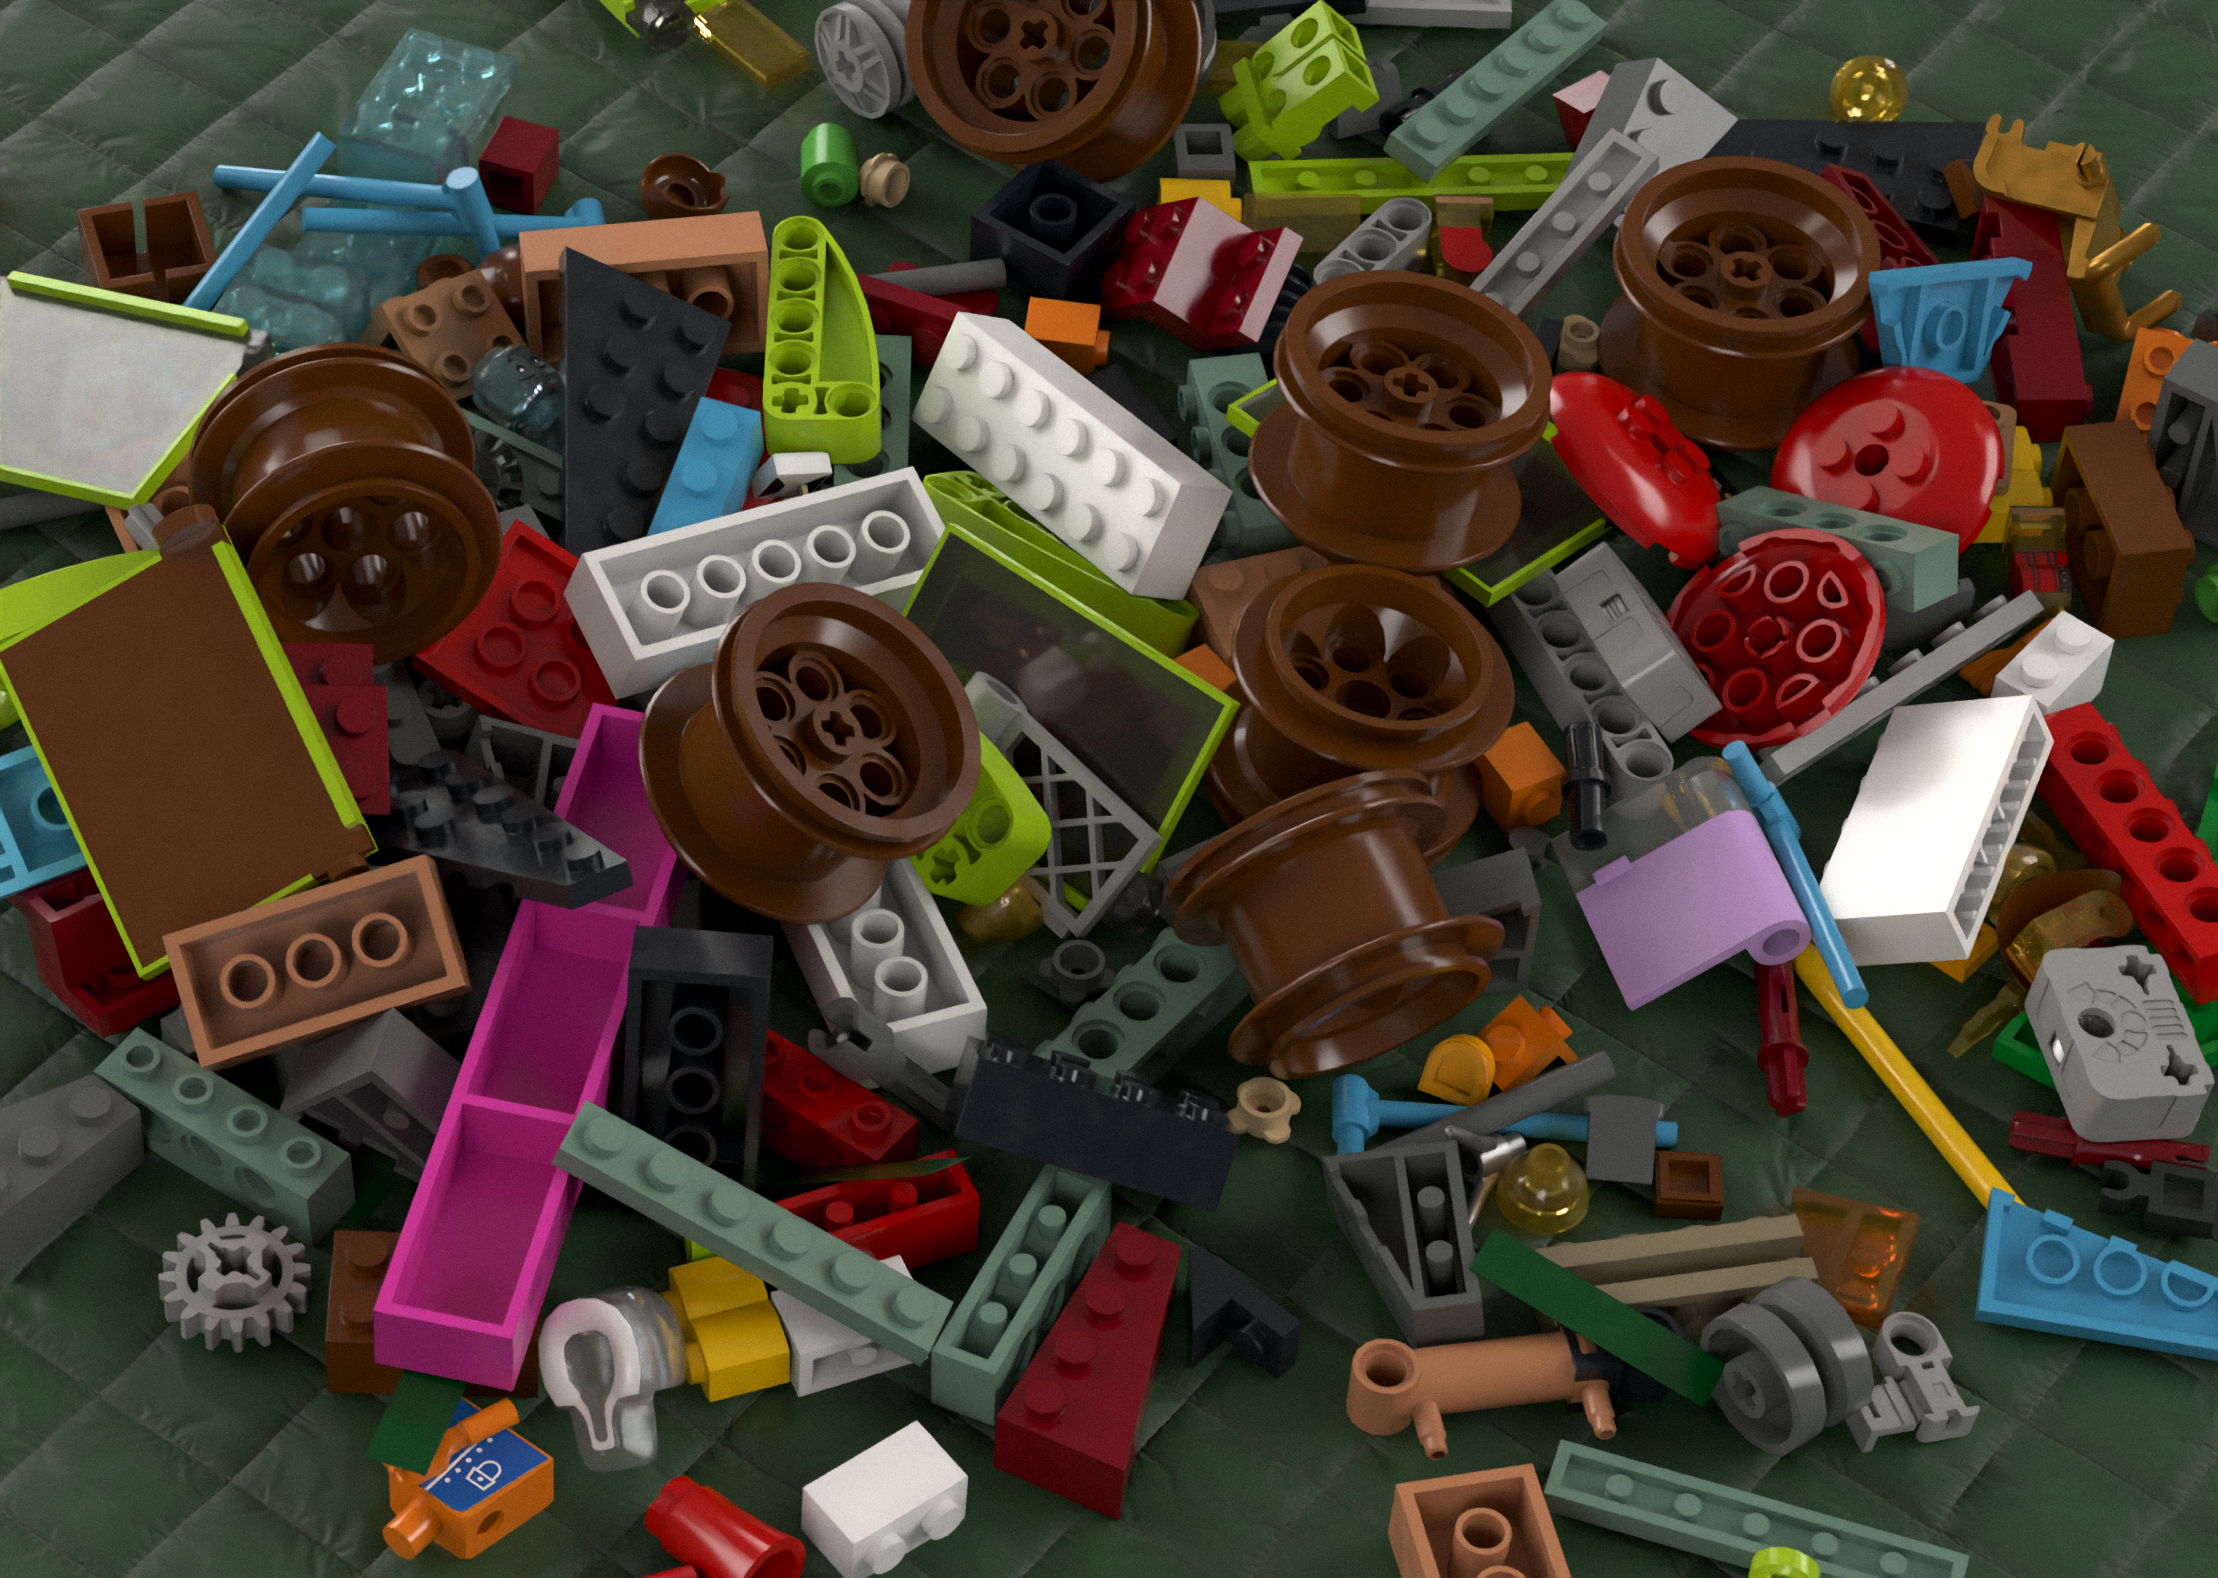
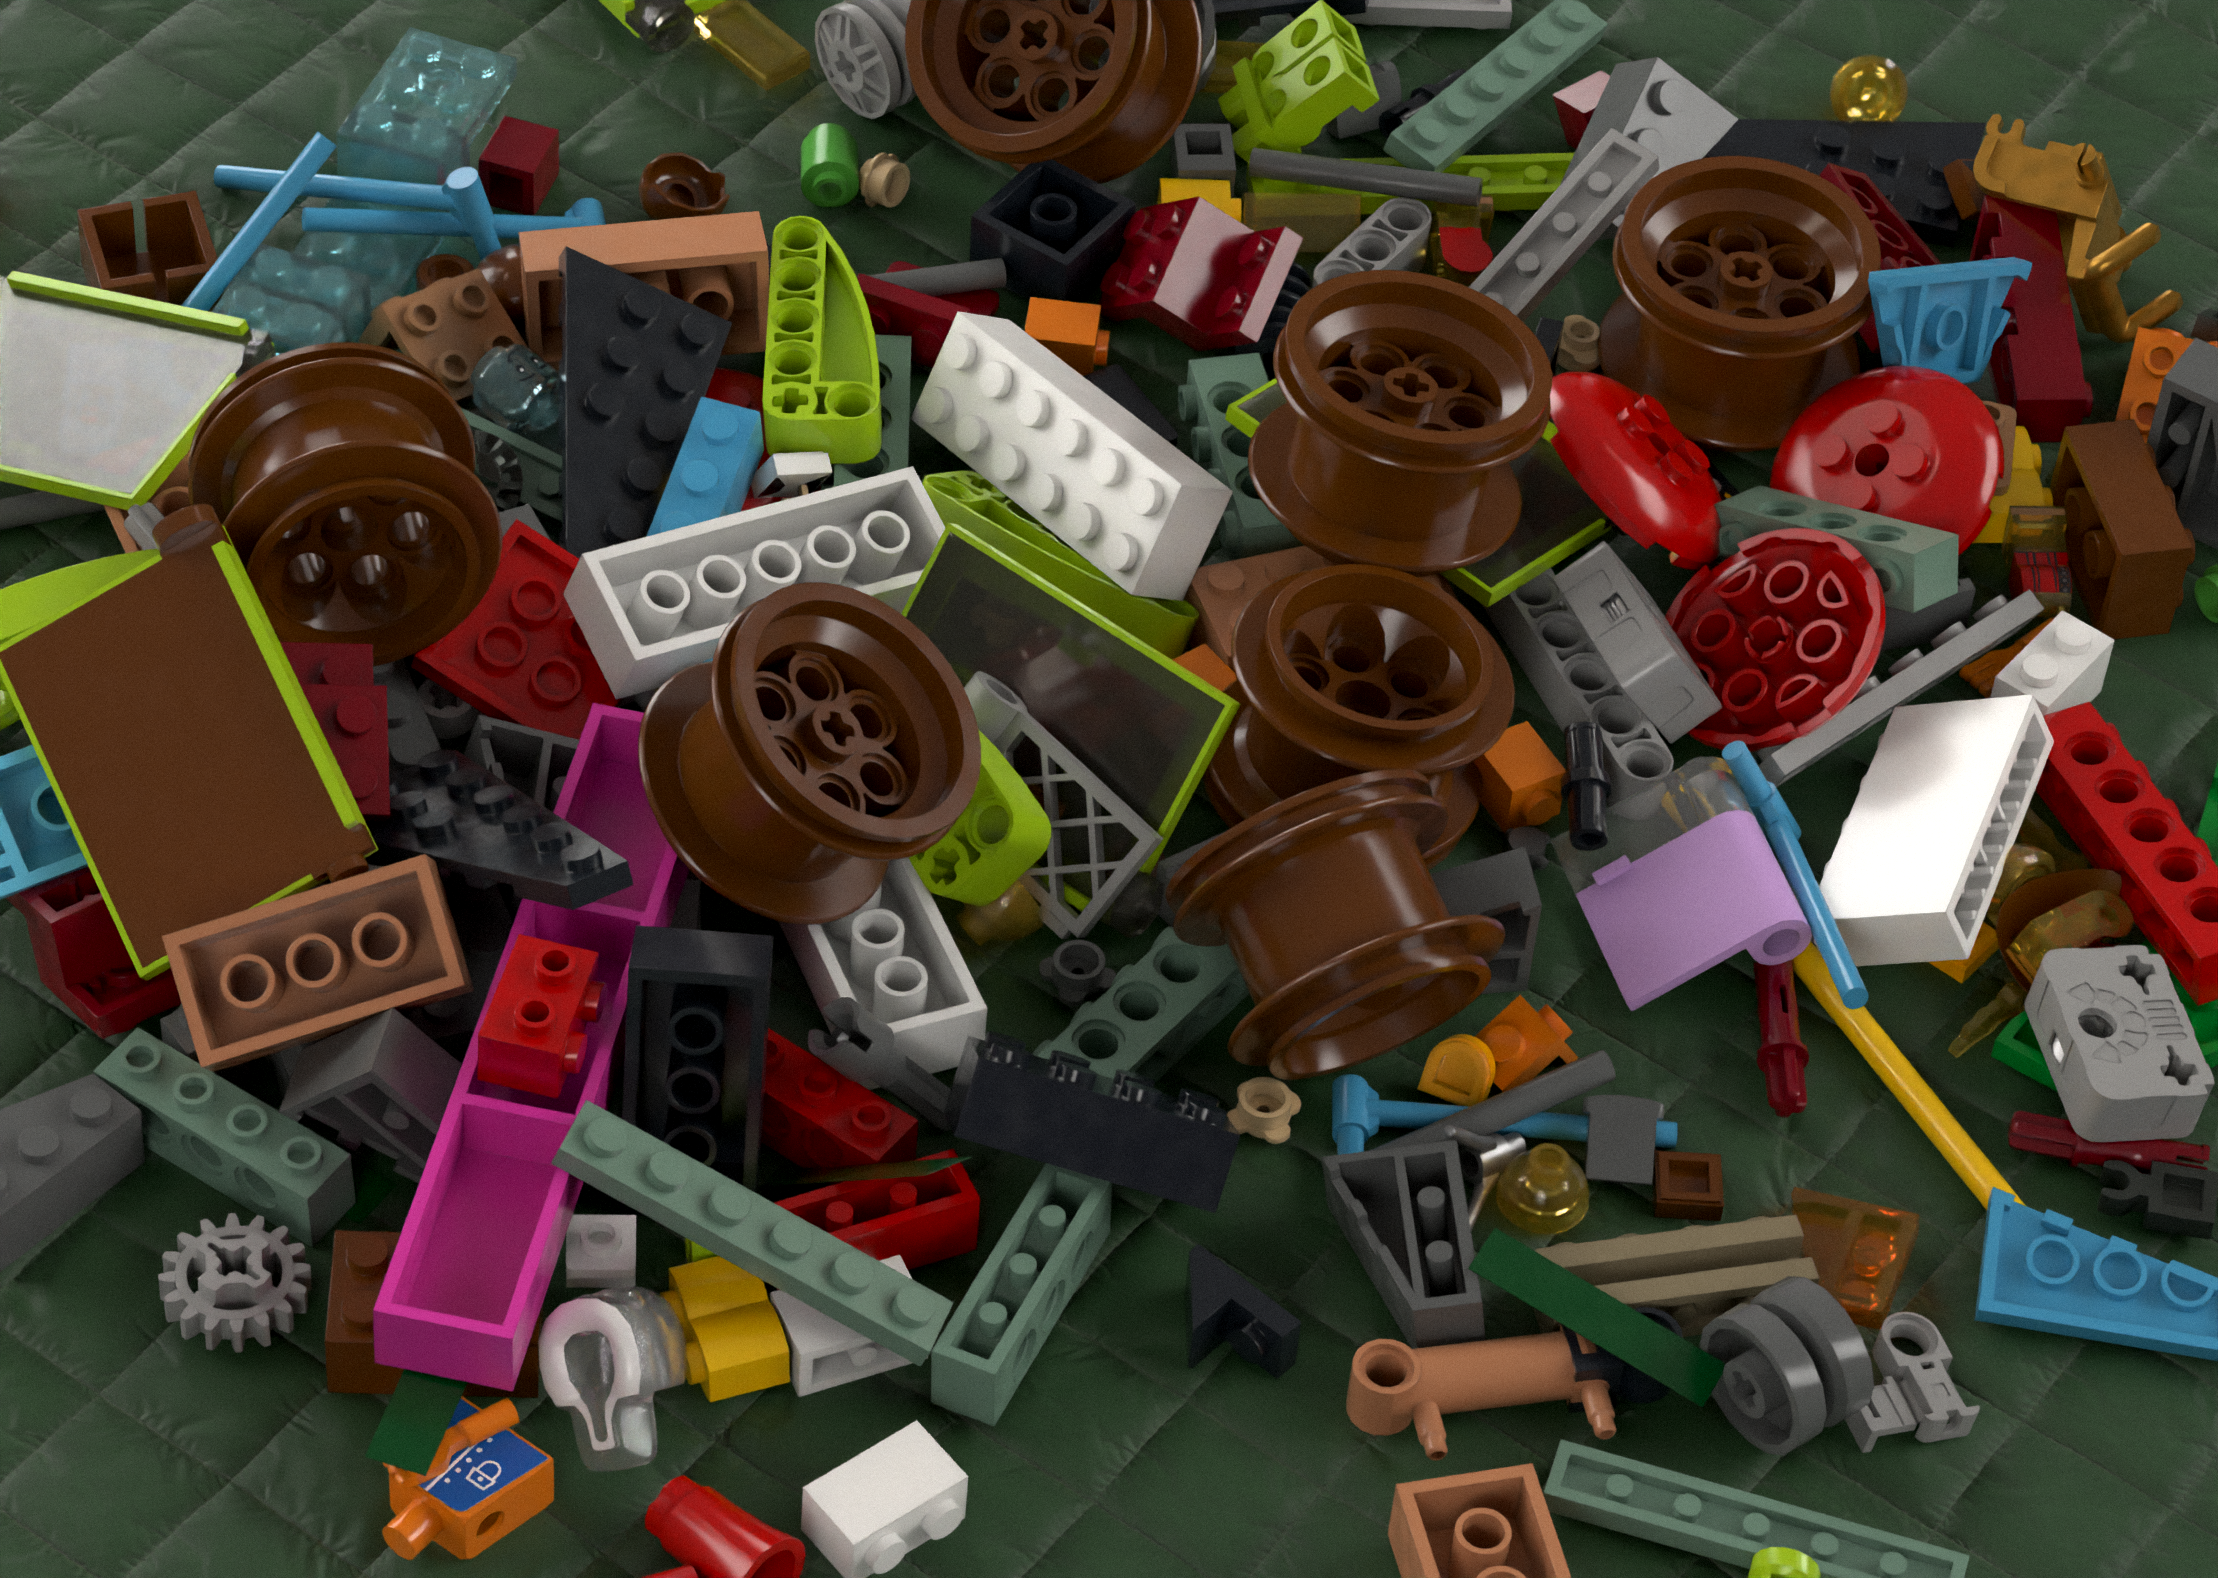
dark red wedge [993,1221,1181,1521] -> none
none -> red brick [477,934,607,1099]
none -> white bracket [566,1215,636,1288]
none -> dark grey piece [1249,148,1483,207]

